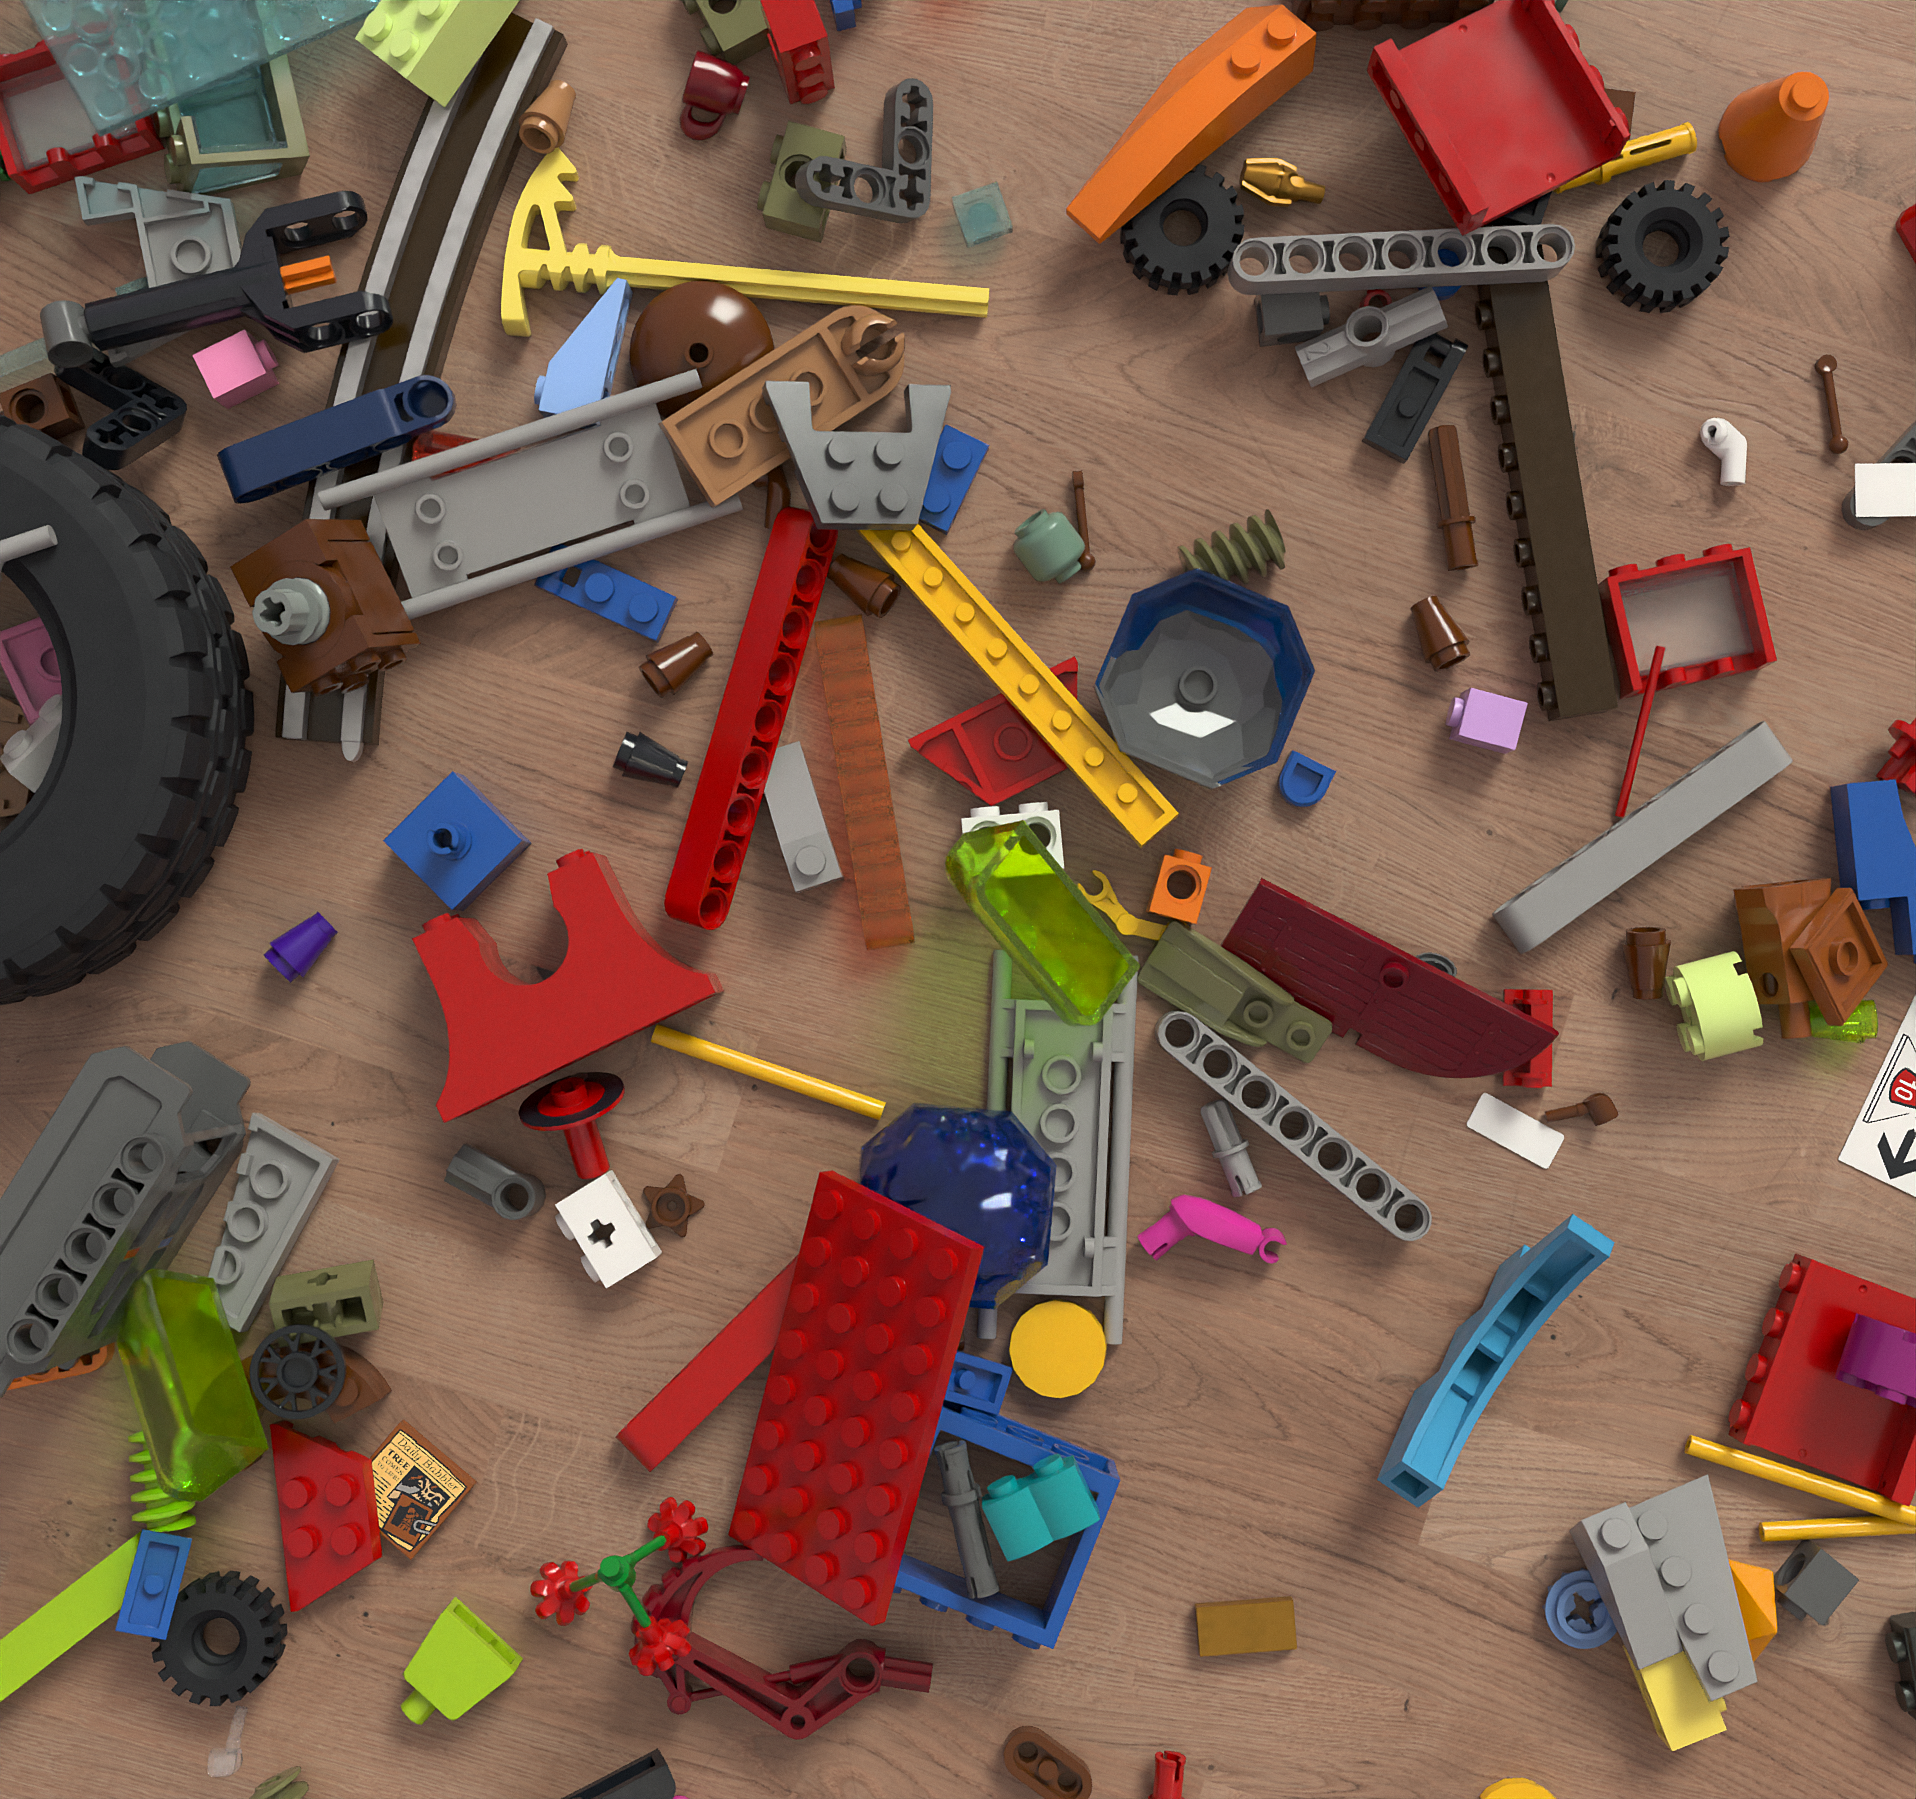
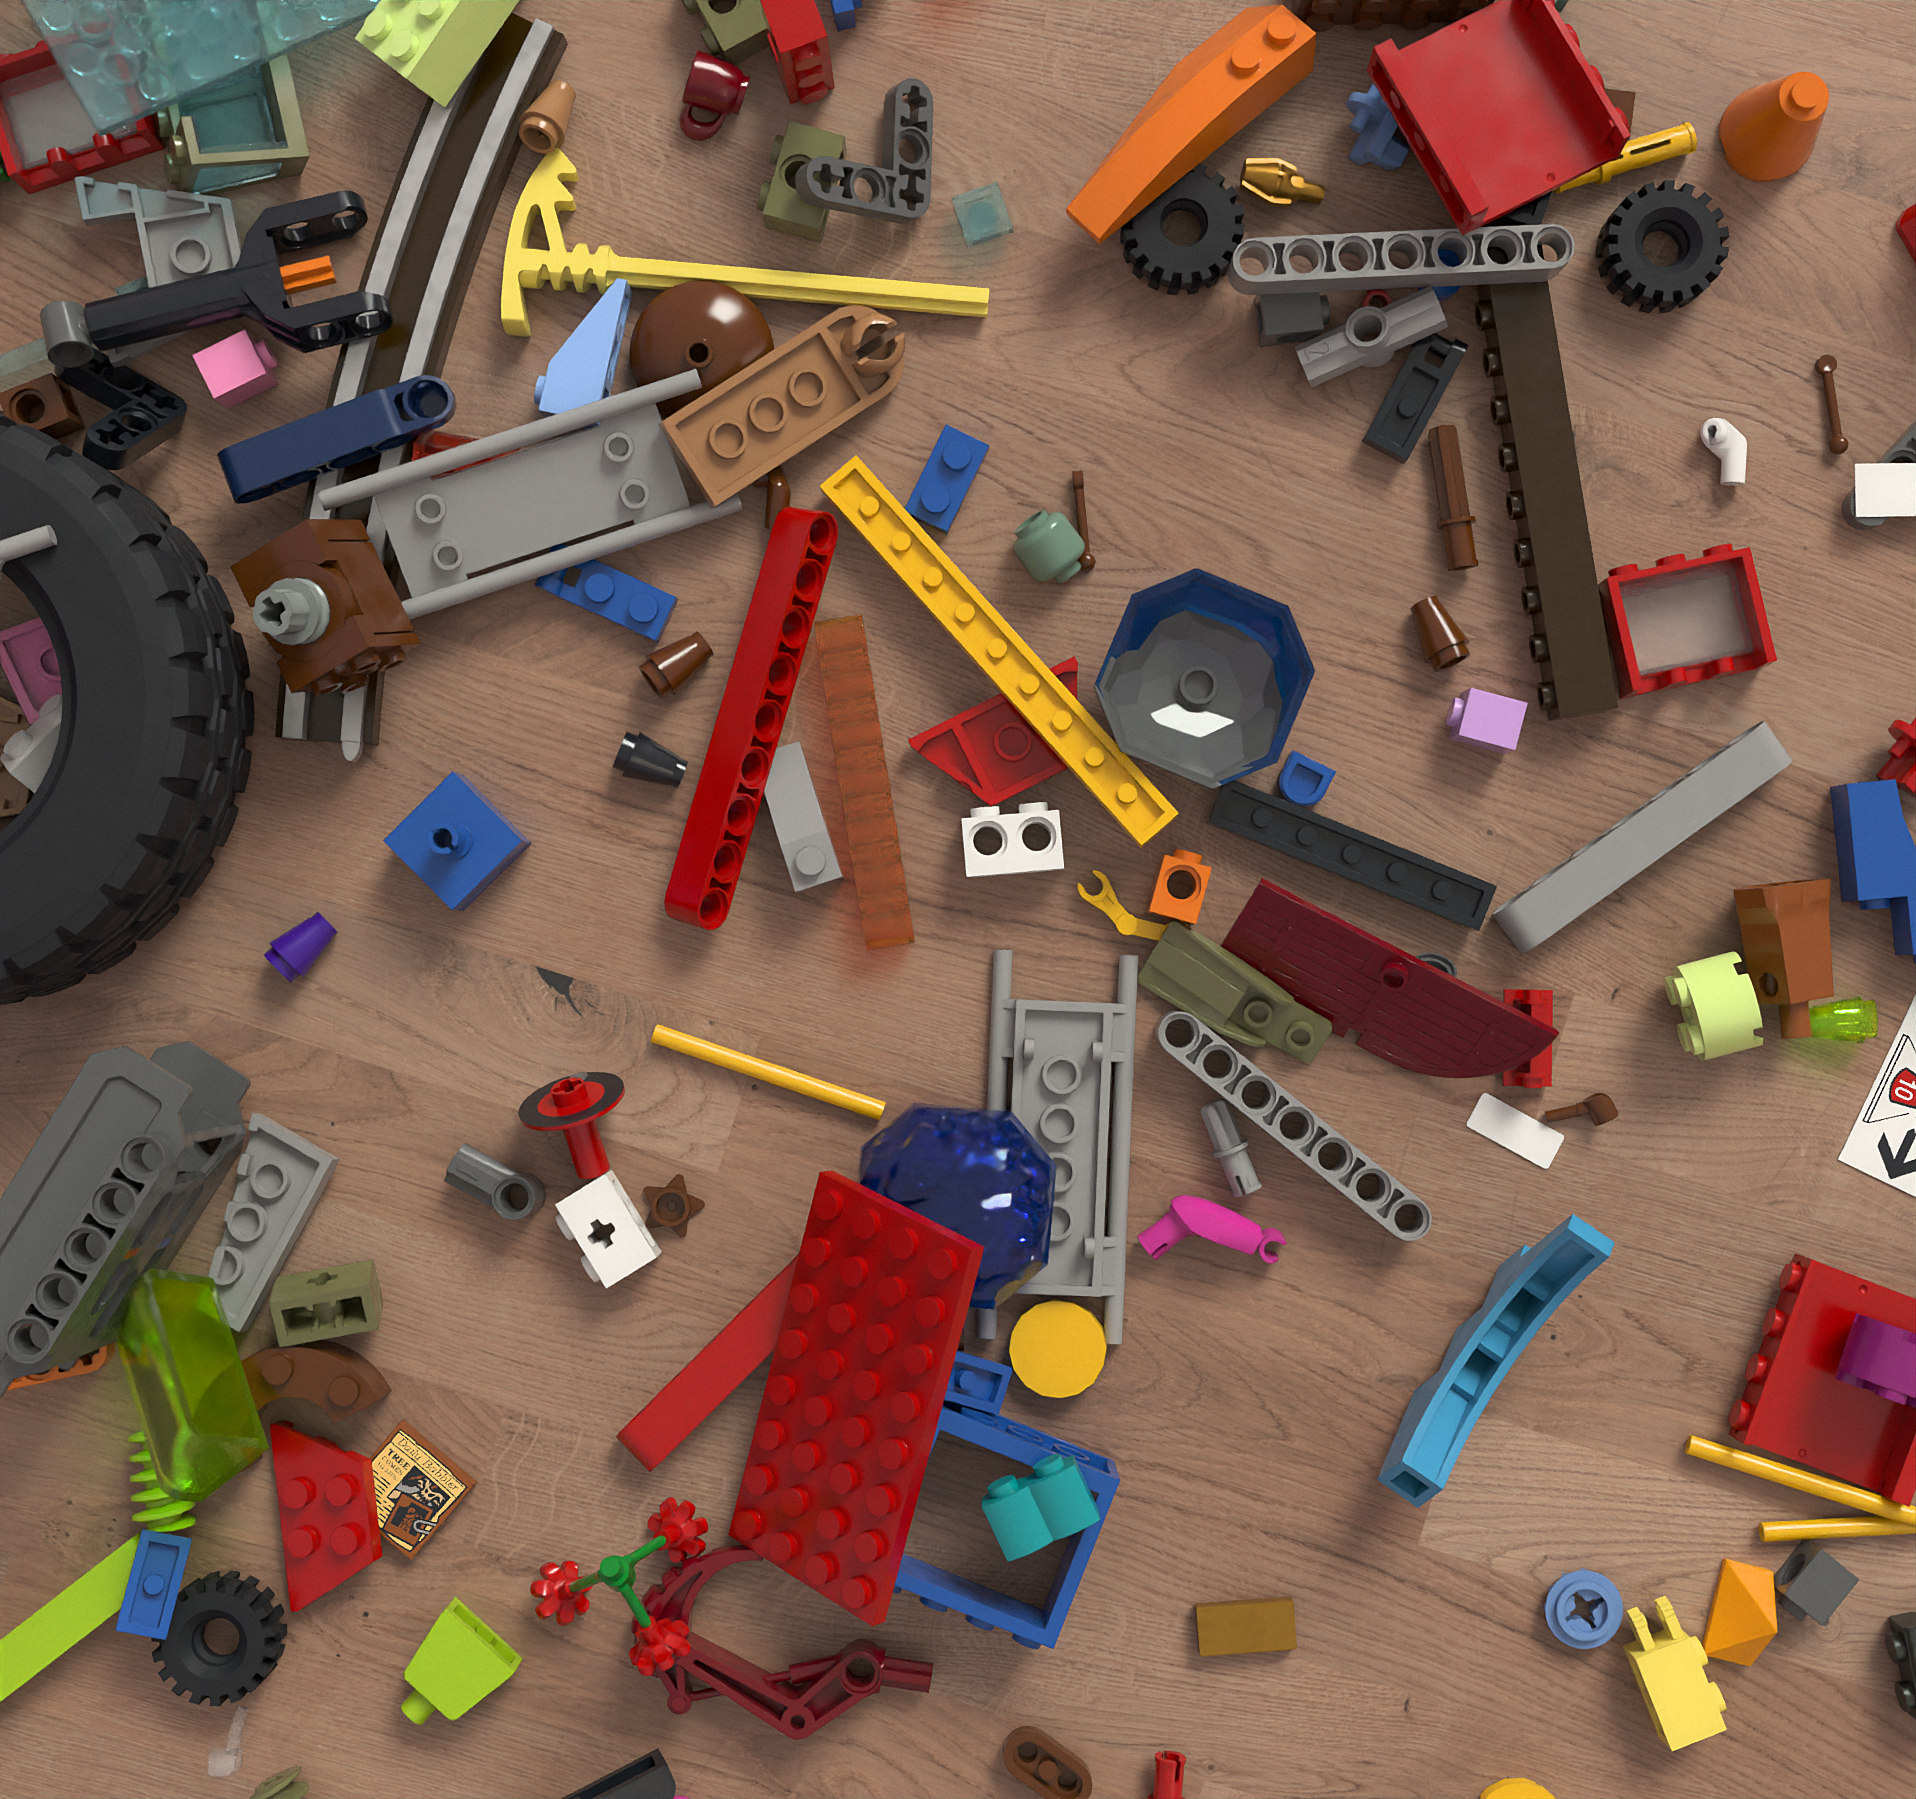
black wheel [250,1324,346,1419] -> none
red piece [412,848,724,1123] -> none
wing [762,381,951,530] -> none
reddish brown cone [827,553,901,618] -> none
dark grey pin [934,1440,1000,1599] -> none
clear neon green windscreen [945,820,1140,1027] -> none
olive piece [1177,509,1286,600] -> none
light grey slope [1569,1502,1683,1671] -> none
red axle [1615,645,1666,818] -> none
reddish brown cone [1621,927,1671,1000] -> none
light grey wing [1629,1474,1758,1703] -> none
dark orange tile [1789,888,1888,1026] -> none
none -> black plate [1207,780,1497,931]
none -> medium blue hips [1346,83,1409,171]

